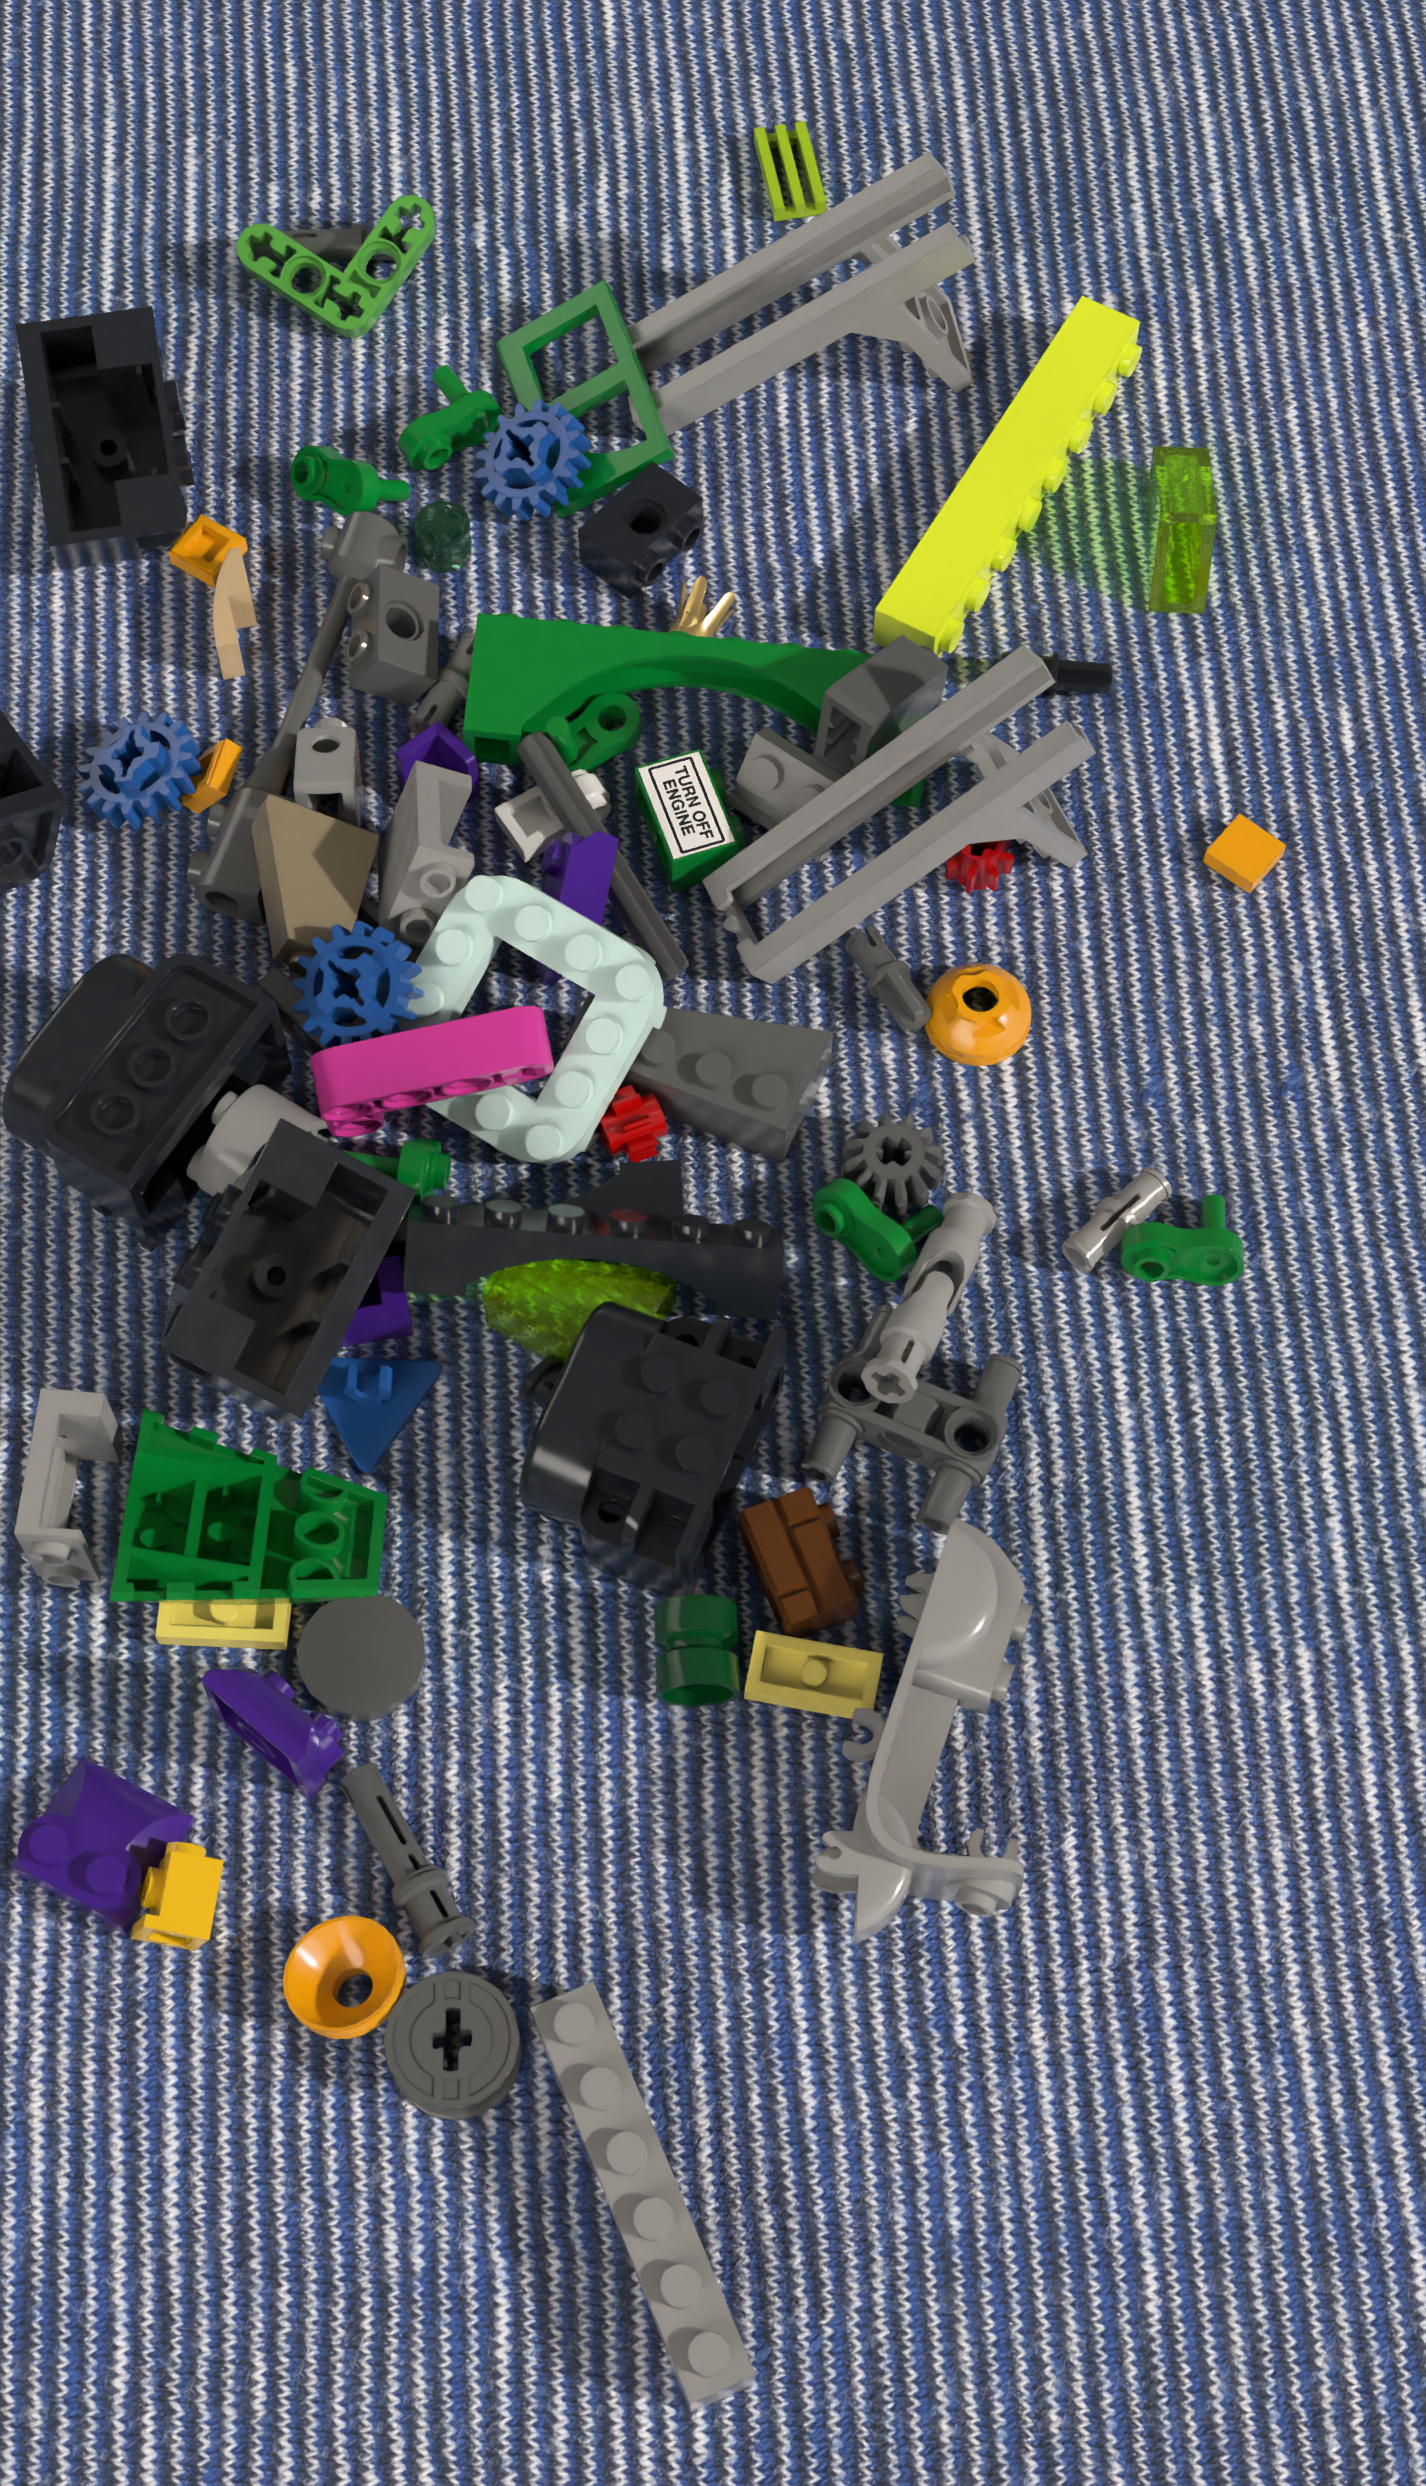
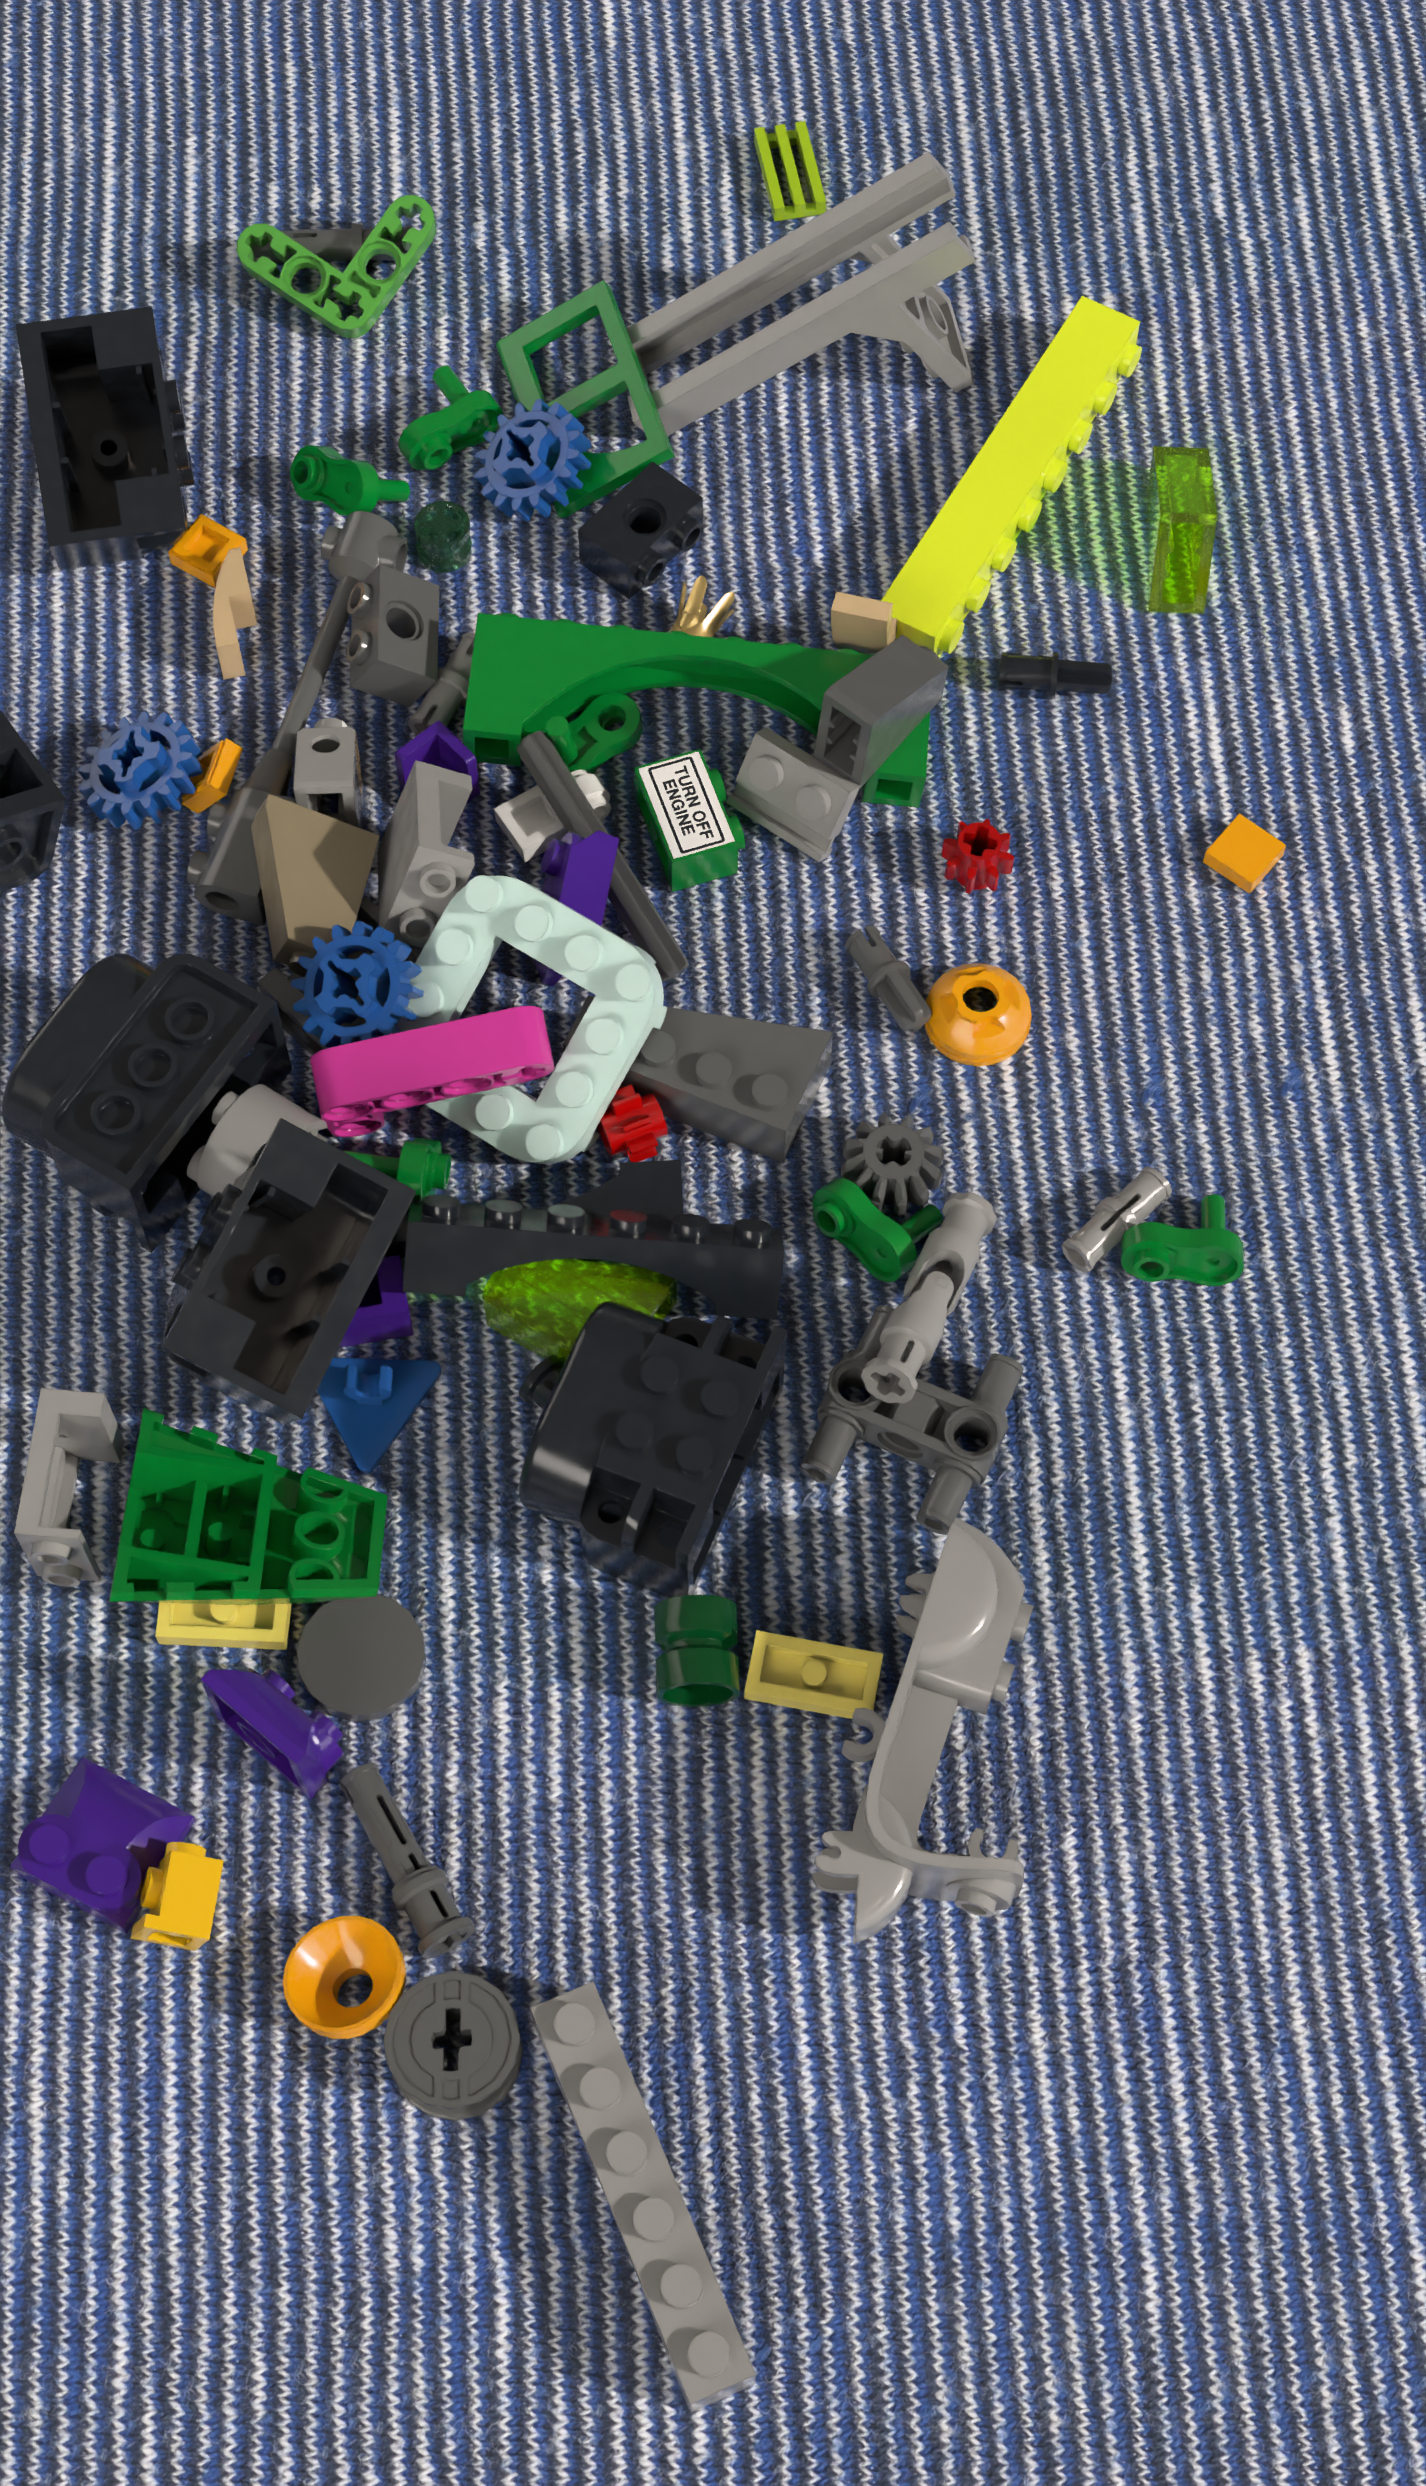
light grey piece [702,645,1096,985] -> none
reddish brown brick [738,1487,865,1639] -> none
none -> tan slope [831,592,897,654]

